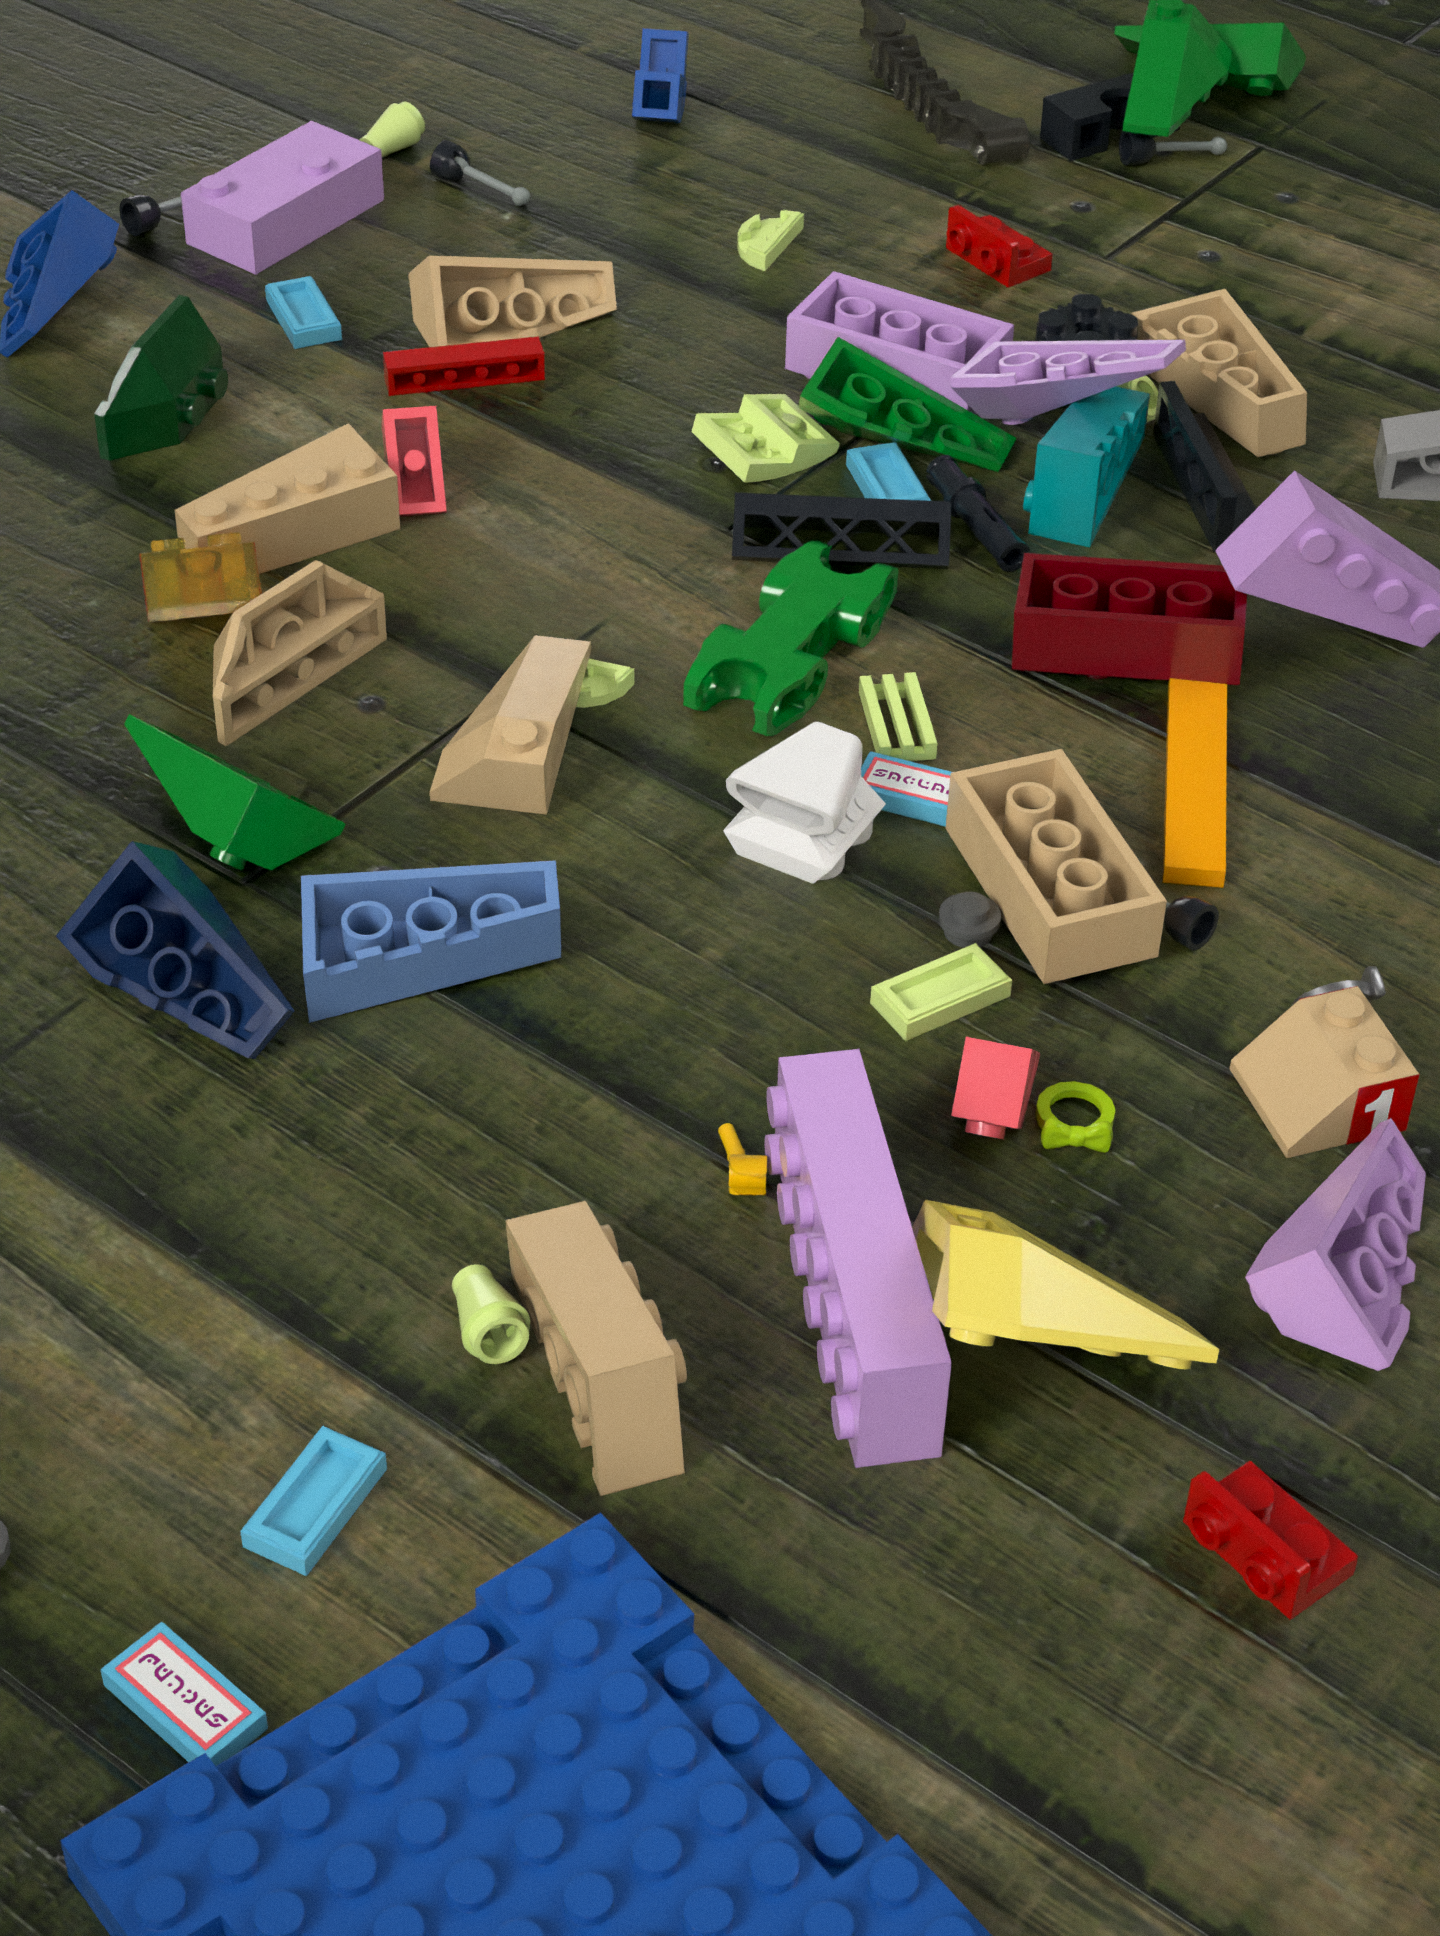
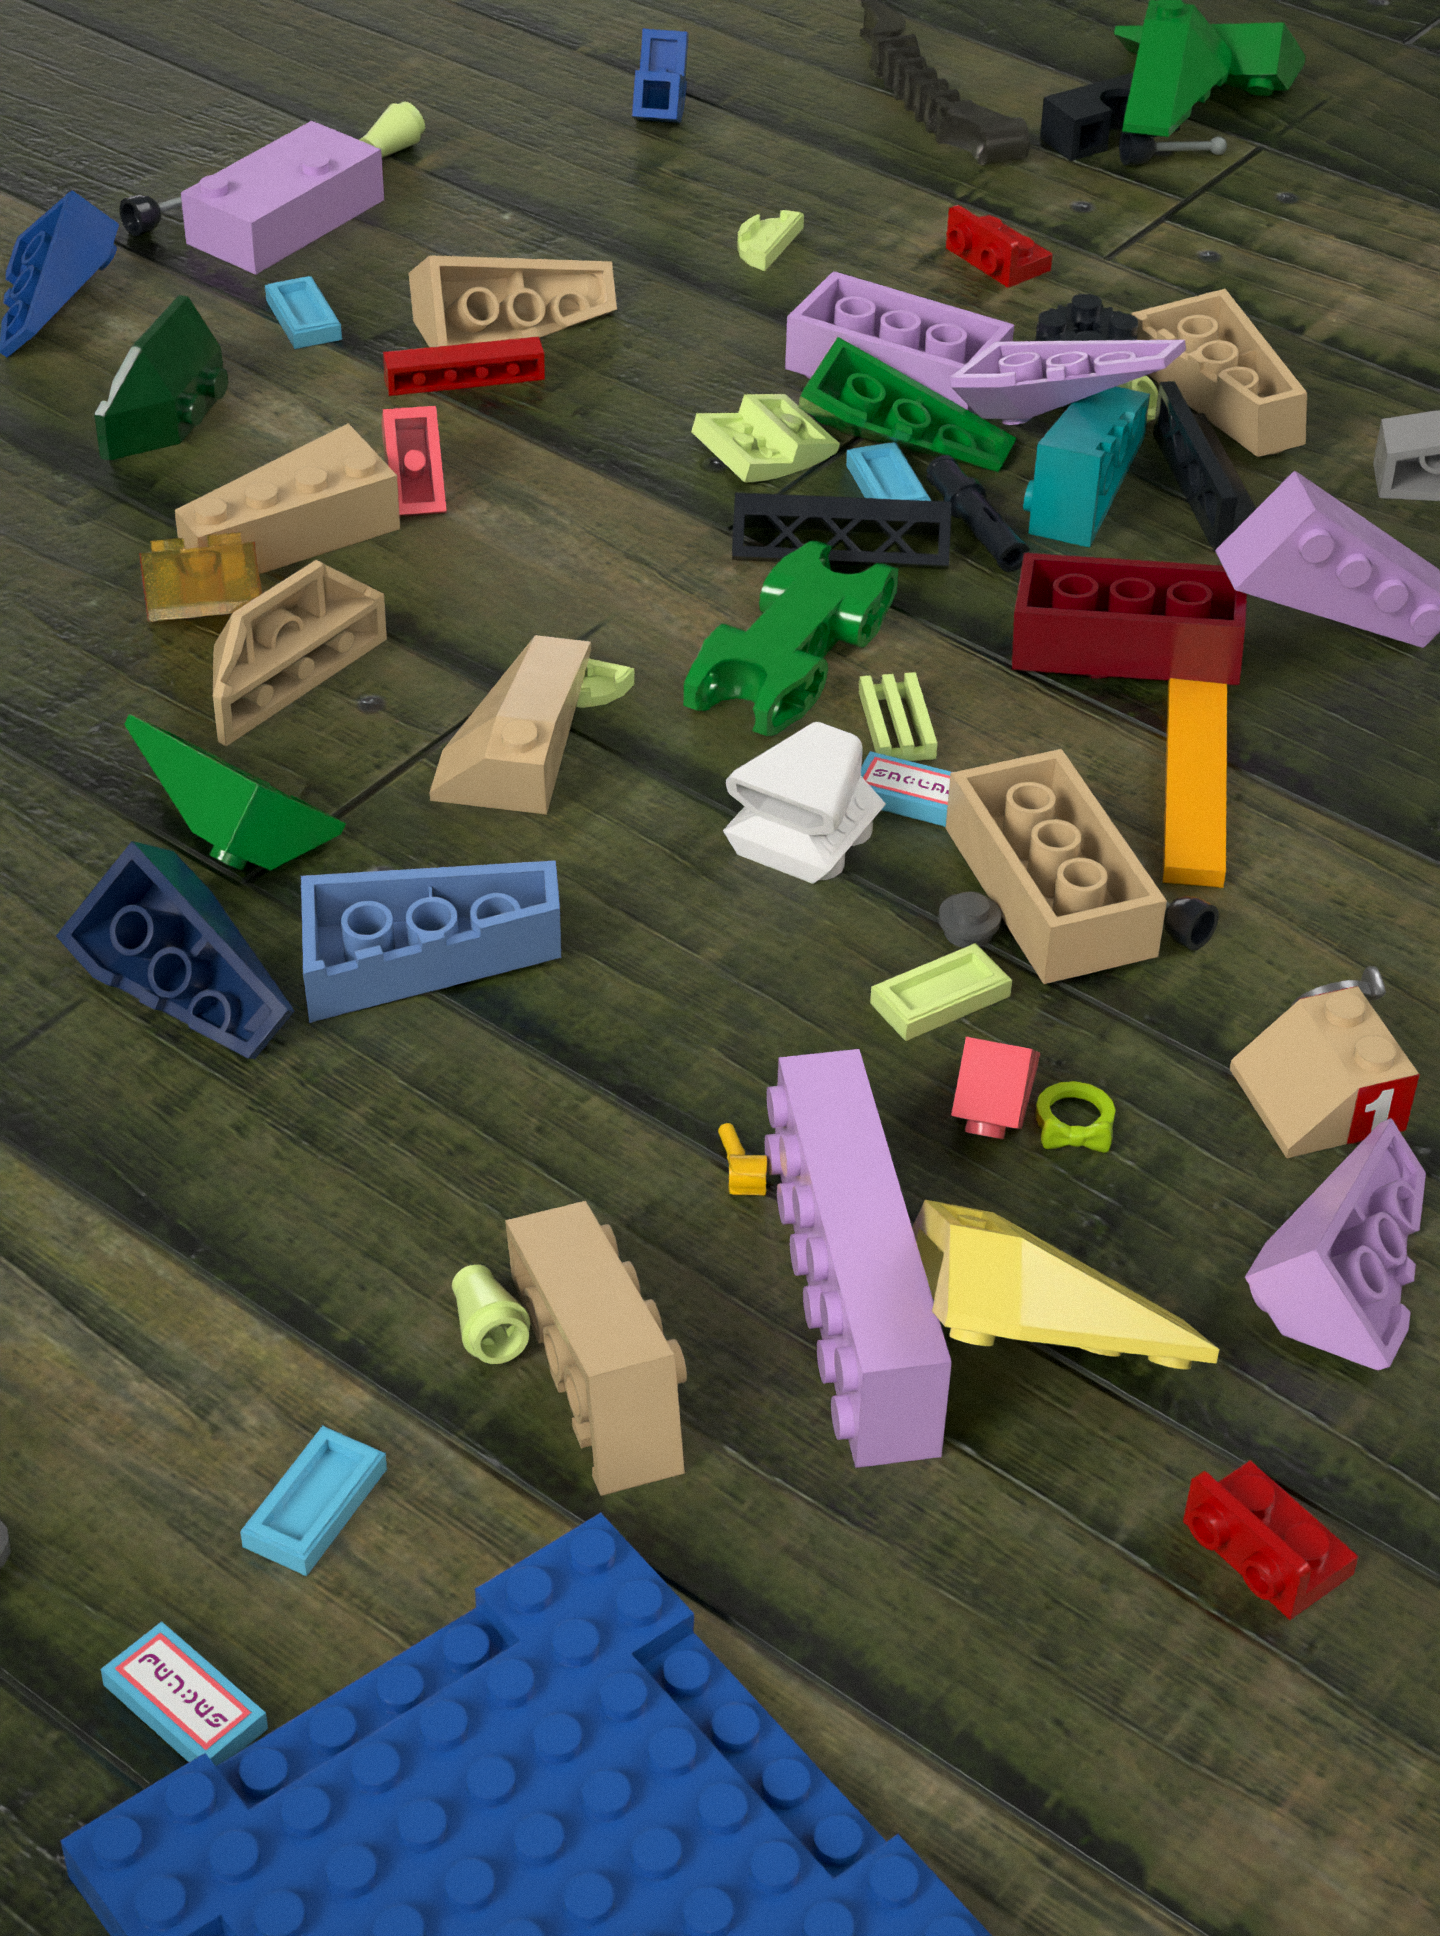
hinge [430,140,530,206] -> none

